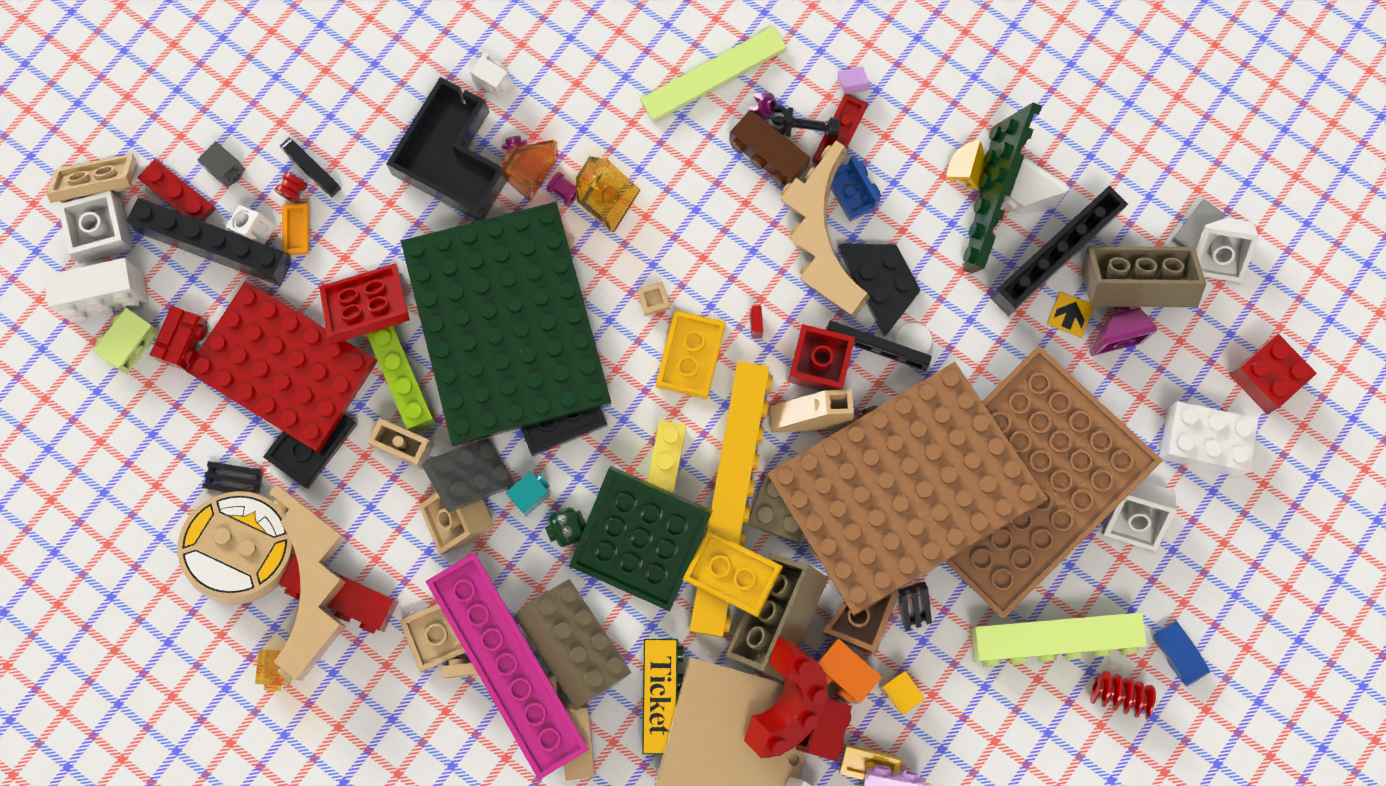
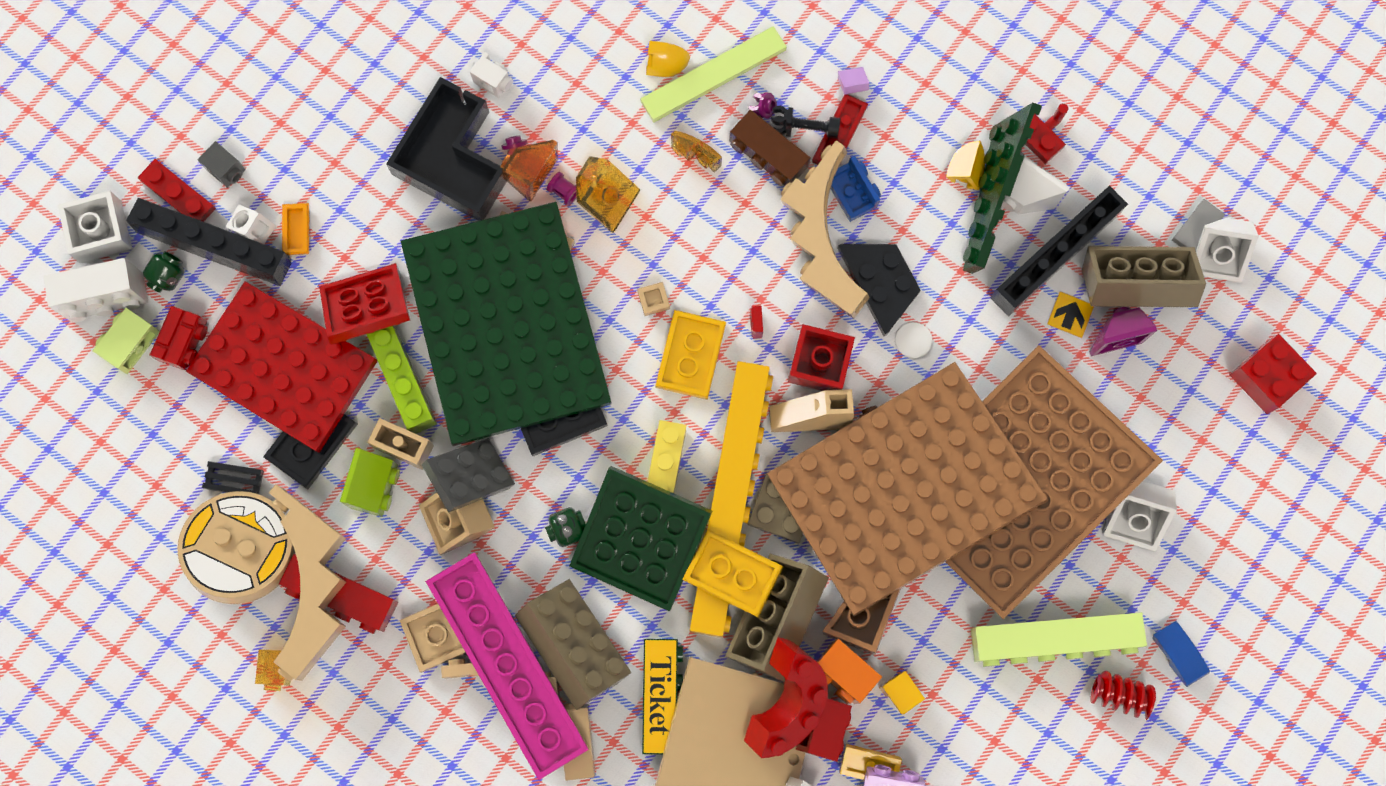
tan plate [46,154,137,203] -> none
red wheel [274,172,308,204] -> none
black beam [279,137,341,198] -> none
teal brick [506,471,551,517] -> none
black tile [827,320,932,371] -> none
black tile [898,581,932,632] -> none
white brick [1159,401,1258,477] -> none
none -> dark green head [143,251,185,293]
none -> lime slope [340,448,400,517]
none -> yellow brick [646,41,690,77]
none -> clear yellow slope [671,131,722,172]
none -> red plate [1025,103,1069,165]

